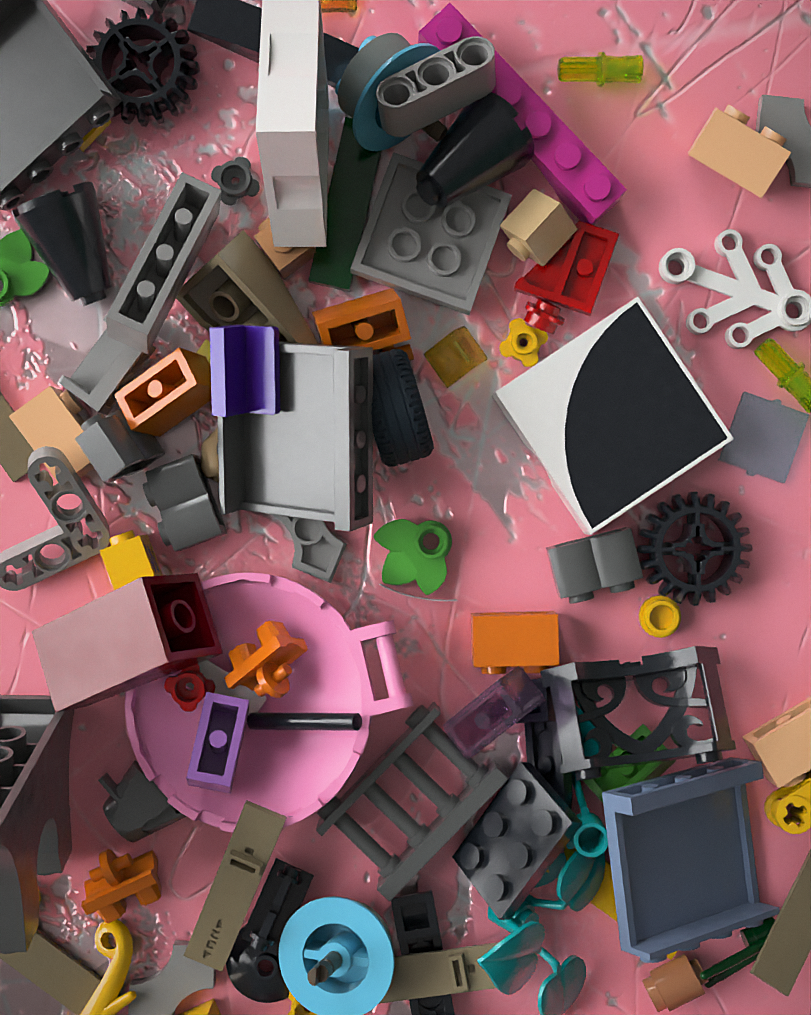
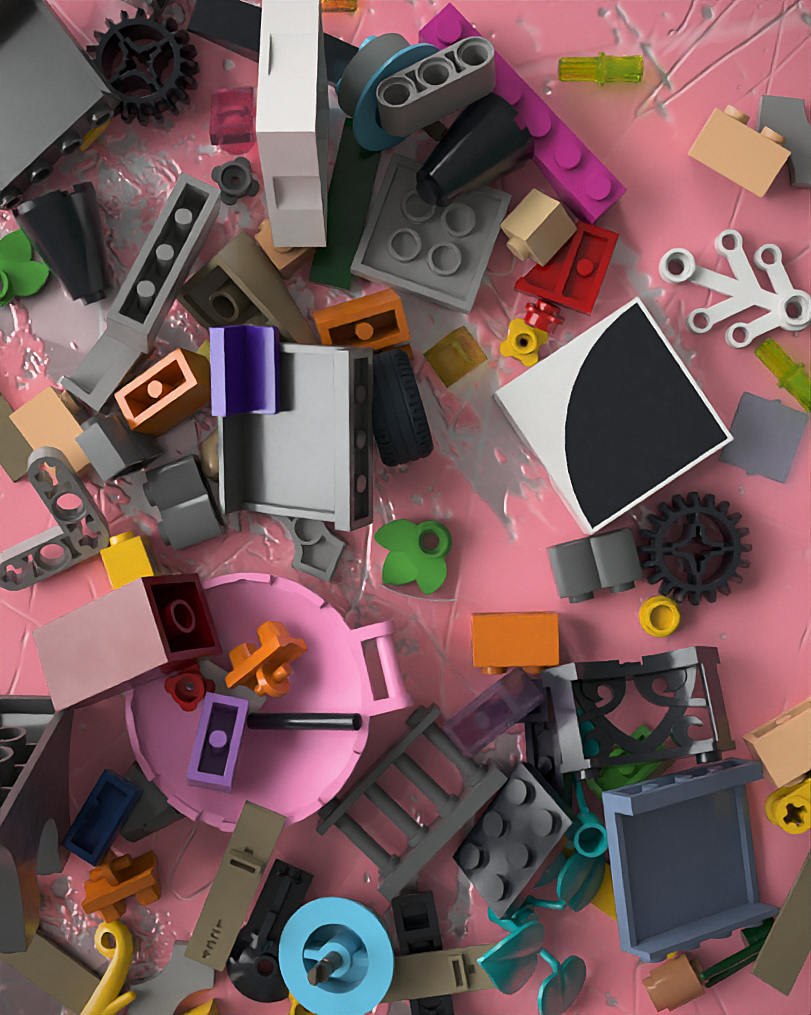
none -> dark blue plate [60,769,144,867]
none -> clear pink tile [209,86,257,155]

